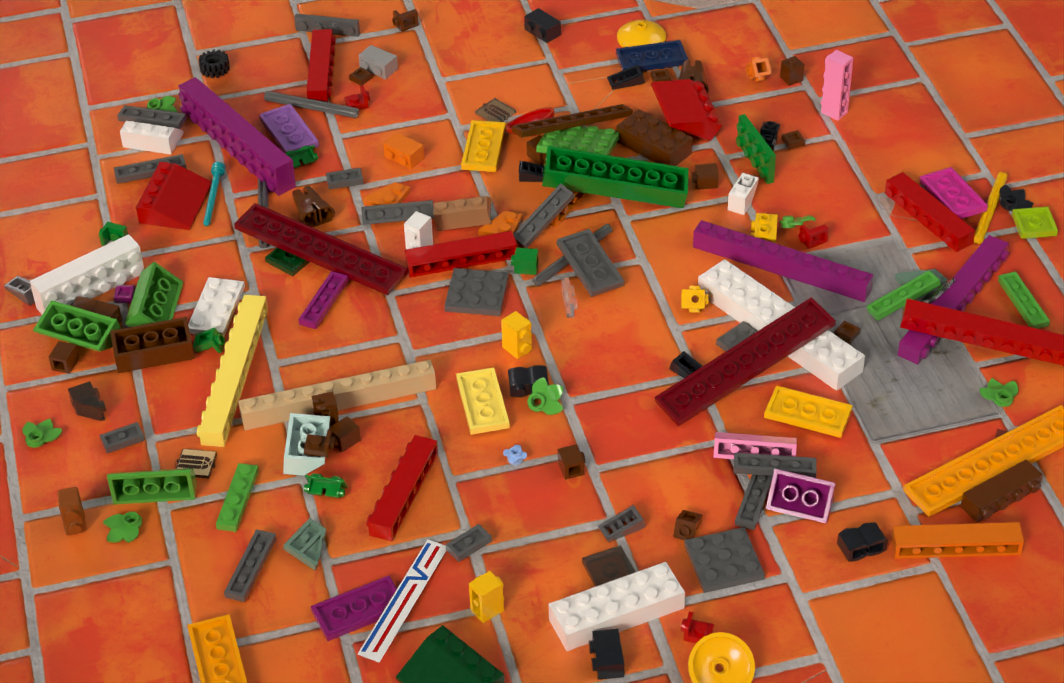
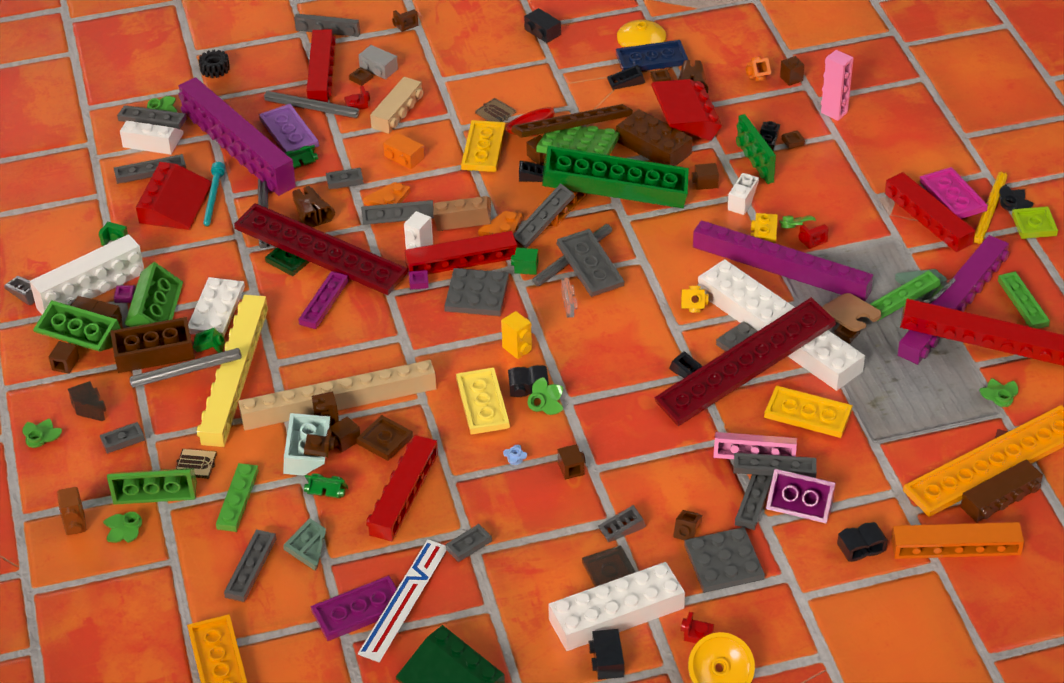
yellow brick [469,571,505,623] -> none
none -> dark grey axle [130,348,242,388]
none -> reddish brown plate [356,415,413,461]
none -> tan brick [370,77,423,134]
none -> magenta plate [409,270,429,290]
none -> medium nougat piece [822,293,881,331]

